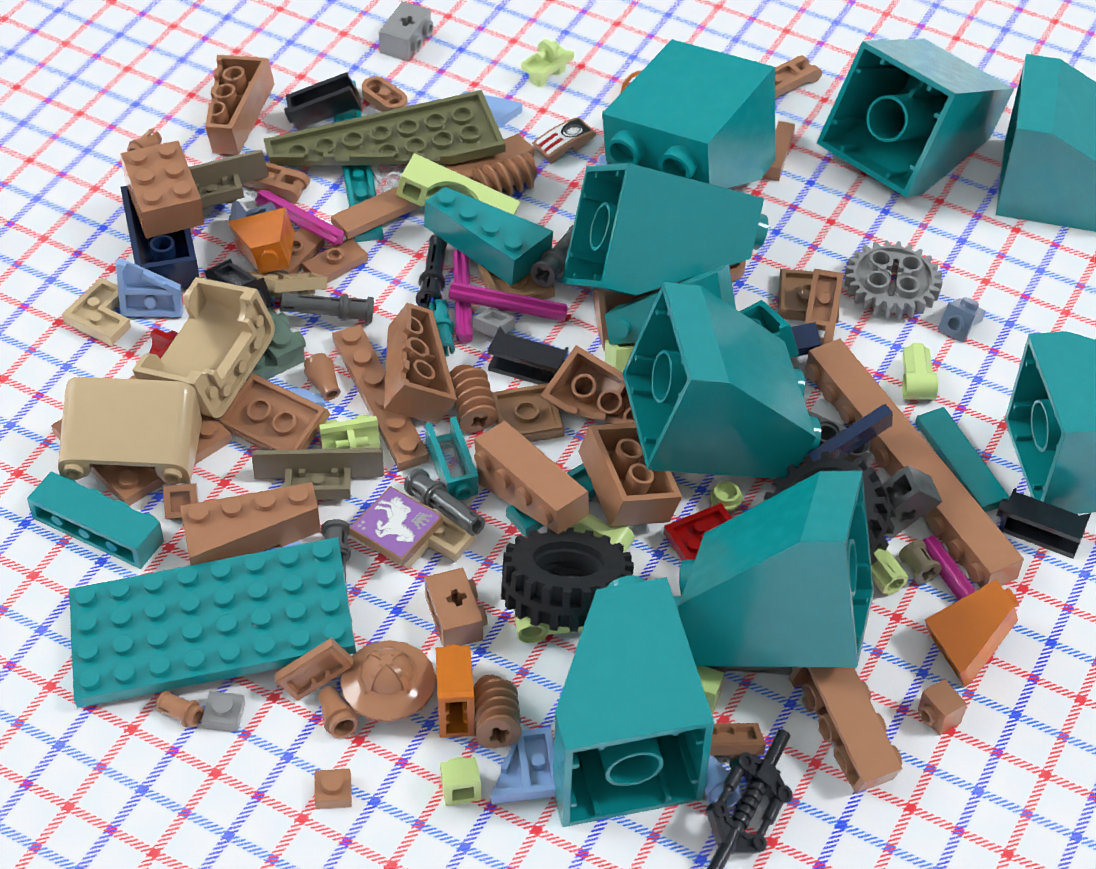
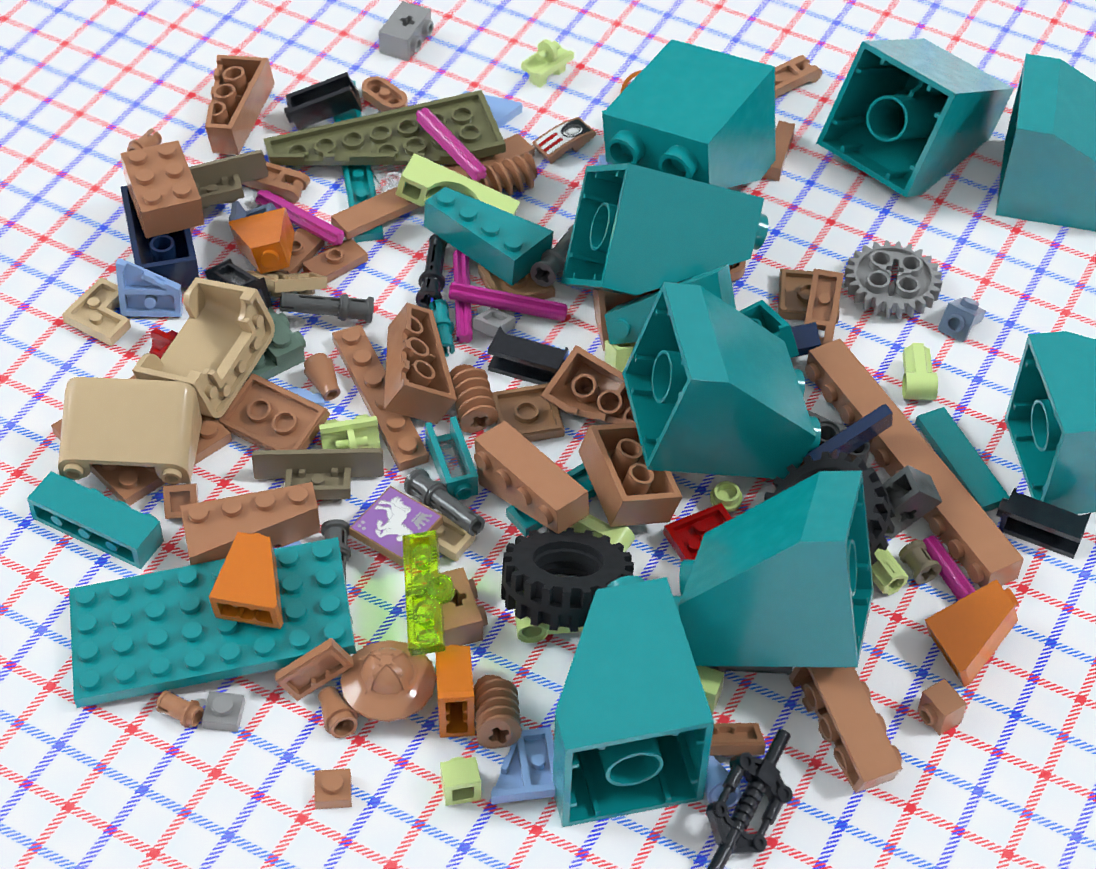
none -> orange slope [209,532,283,629]
none -> clear neon green hinge [402,530,455,656]
none -> dark pink axle [416,108,487,181]

